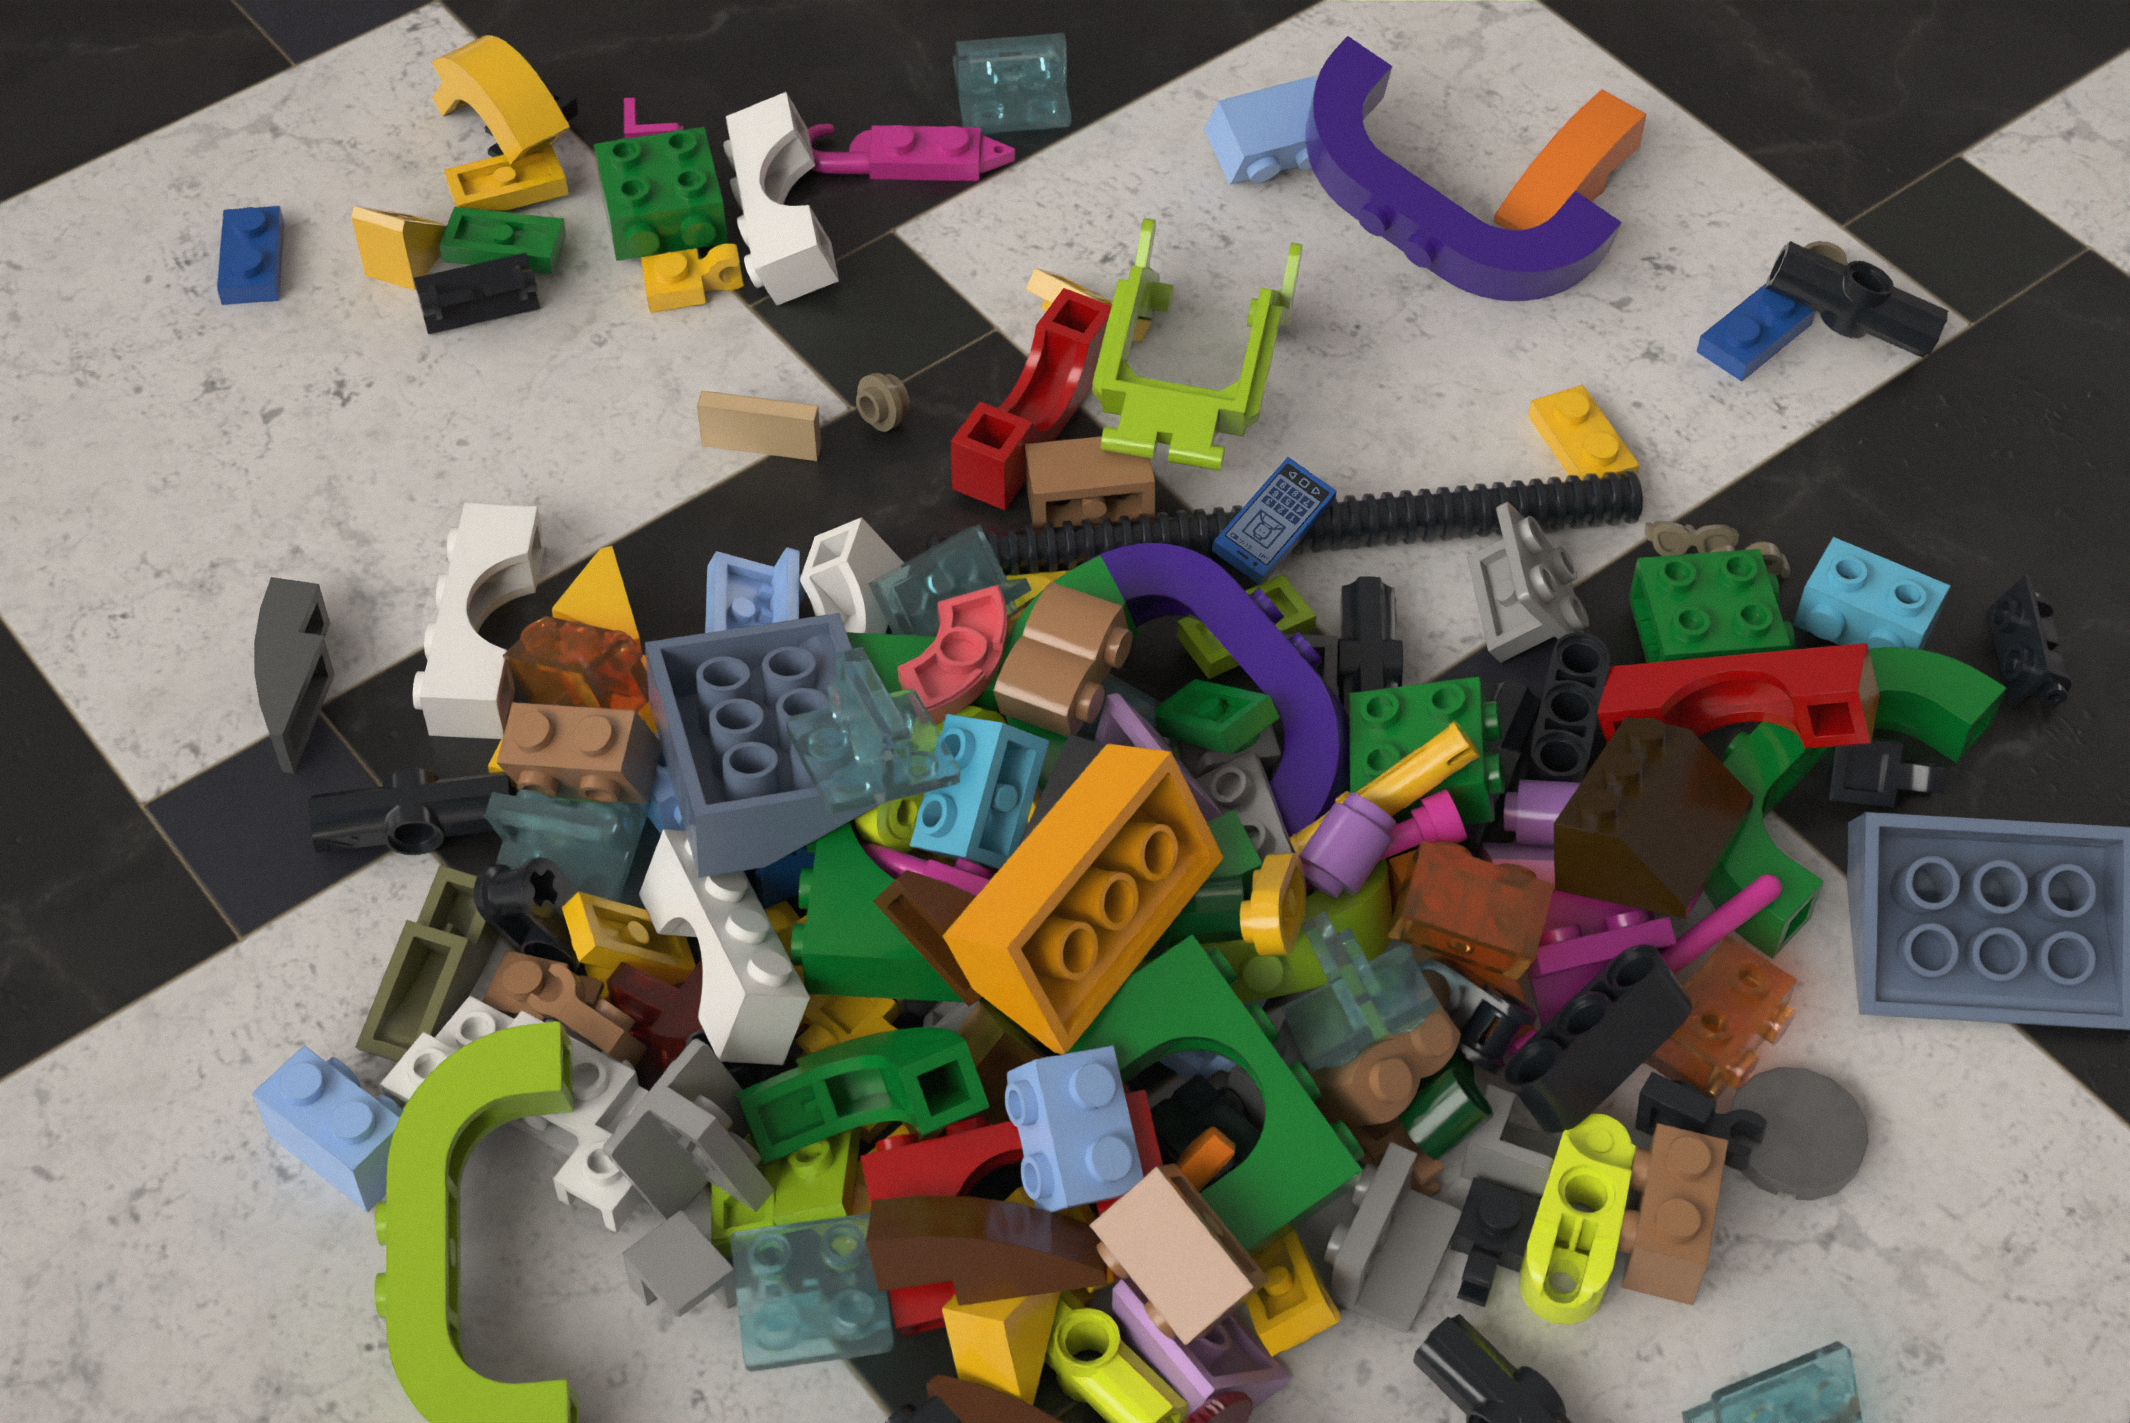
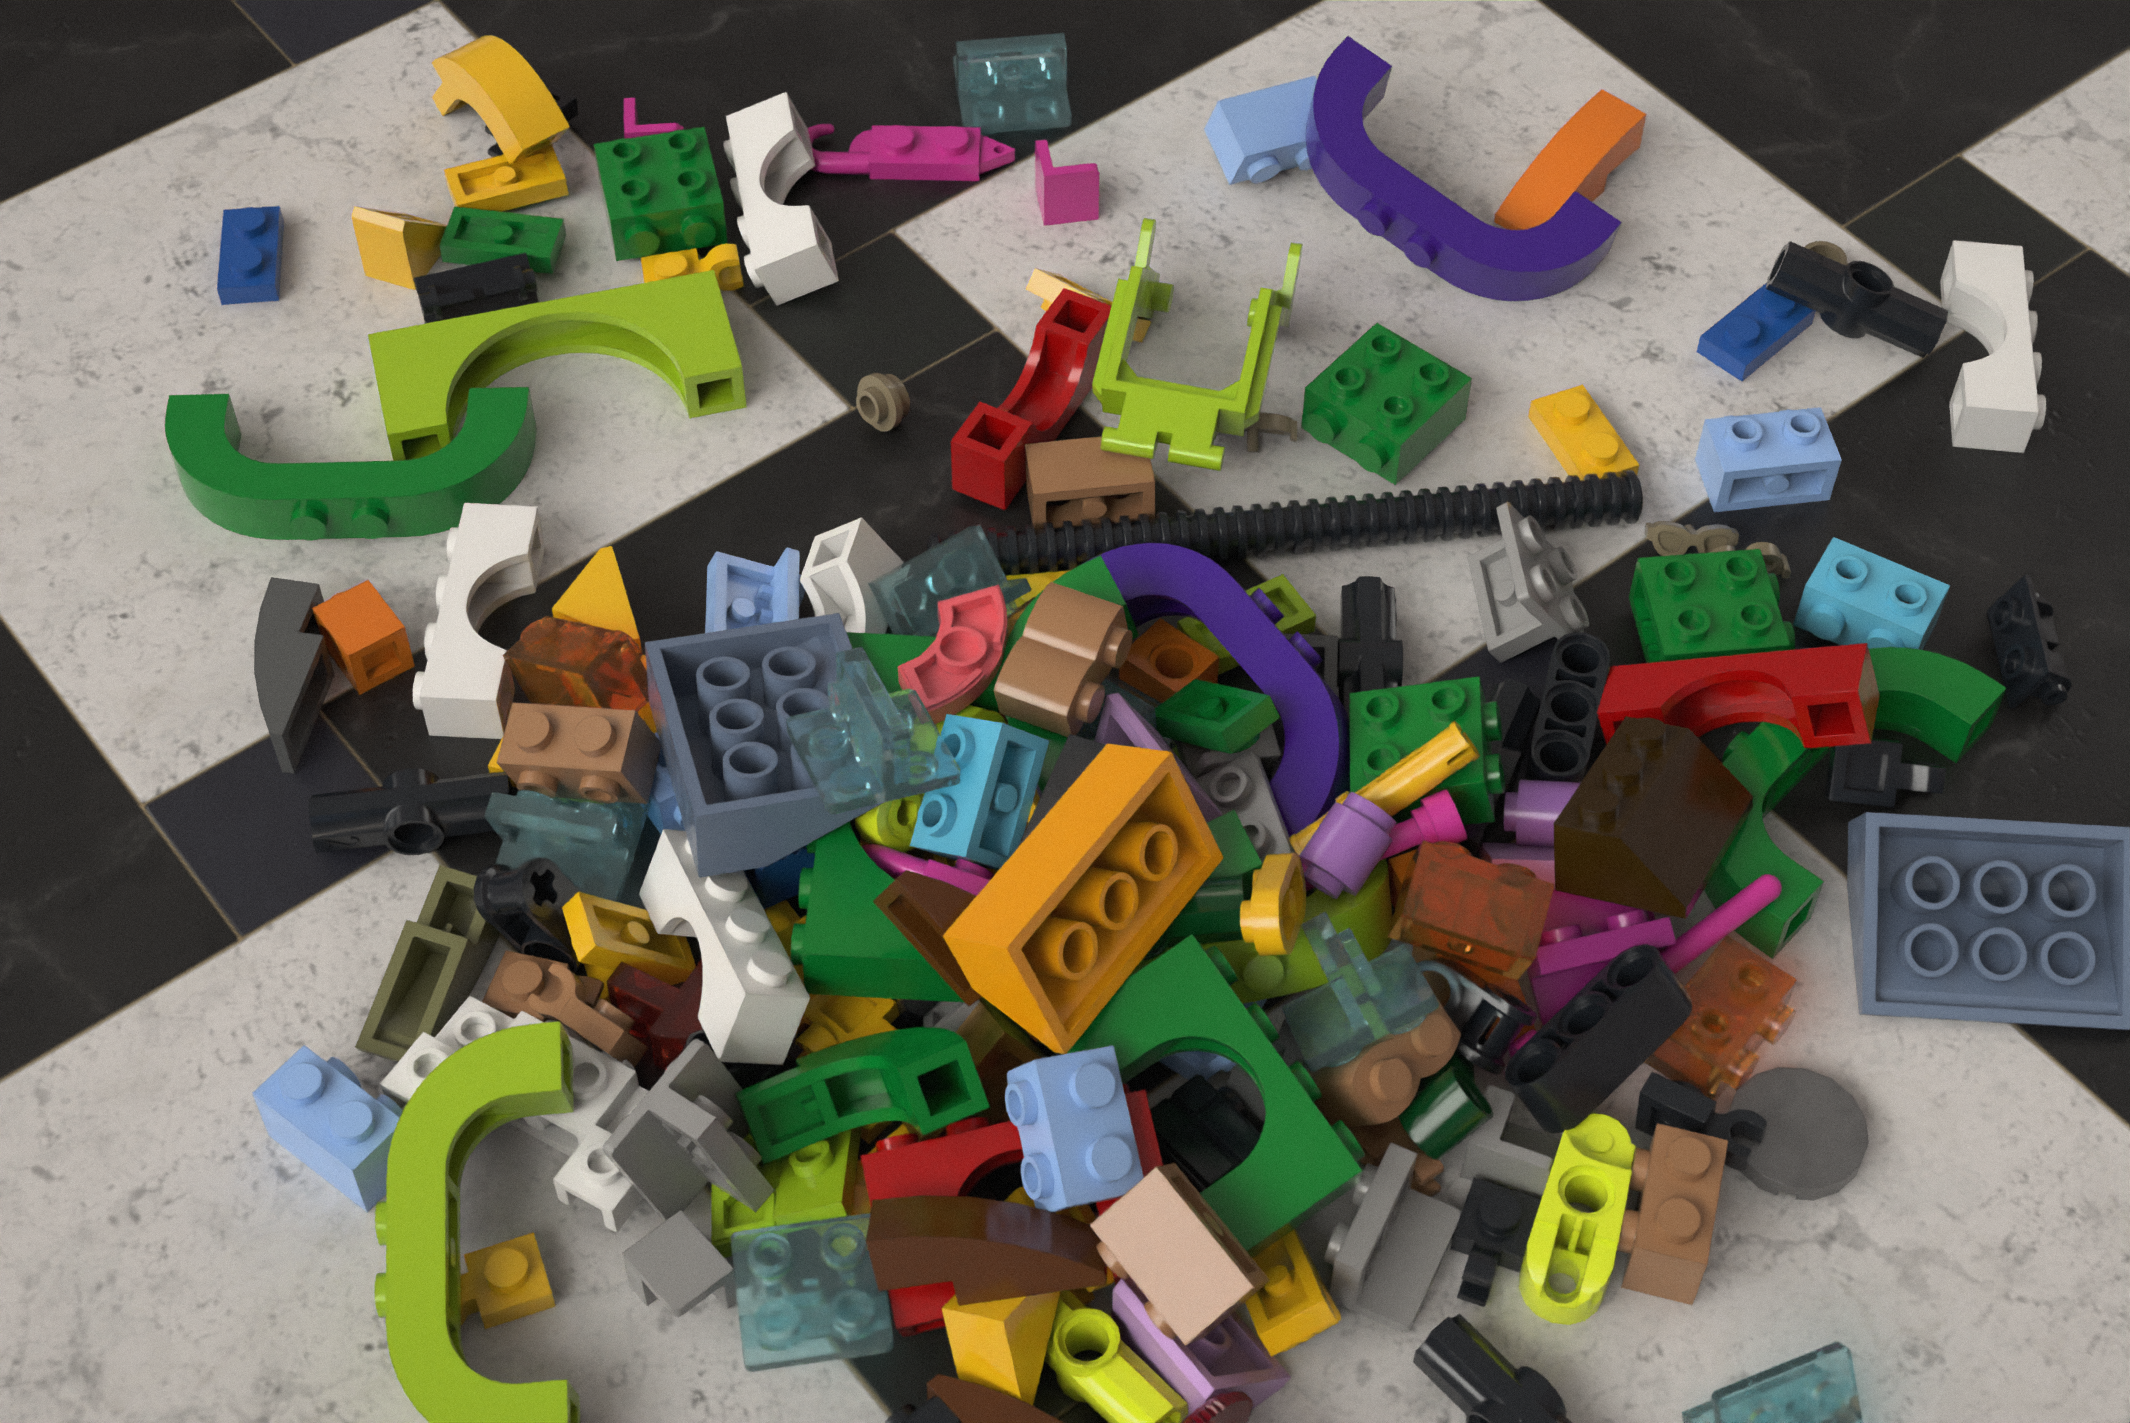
tan tile [697,391,822,461] -> none
orange tile [1176,1127,1235,1192] -> none
tile [1212,457,1337,586] -> none
none -> green arch [165,387,537,541]
none -> orange brick [312,580,415,695]
none -> lime arch [368,270,747,461]
none -> yellow plate [461,1232,556,1329]
none -> dark pink panel [1035,139,1099,226]
none -> orange brick [1119,618,1219,714]
none -> dark tan piece [1215,413,1297,453]
none -> green brick [1301,323,1472,486]
none -> light blue brick [1695,407,1842,512]
none -> white arch [1940,240,2046,453]

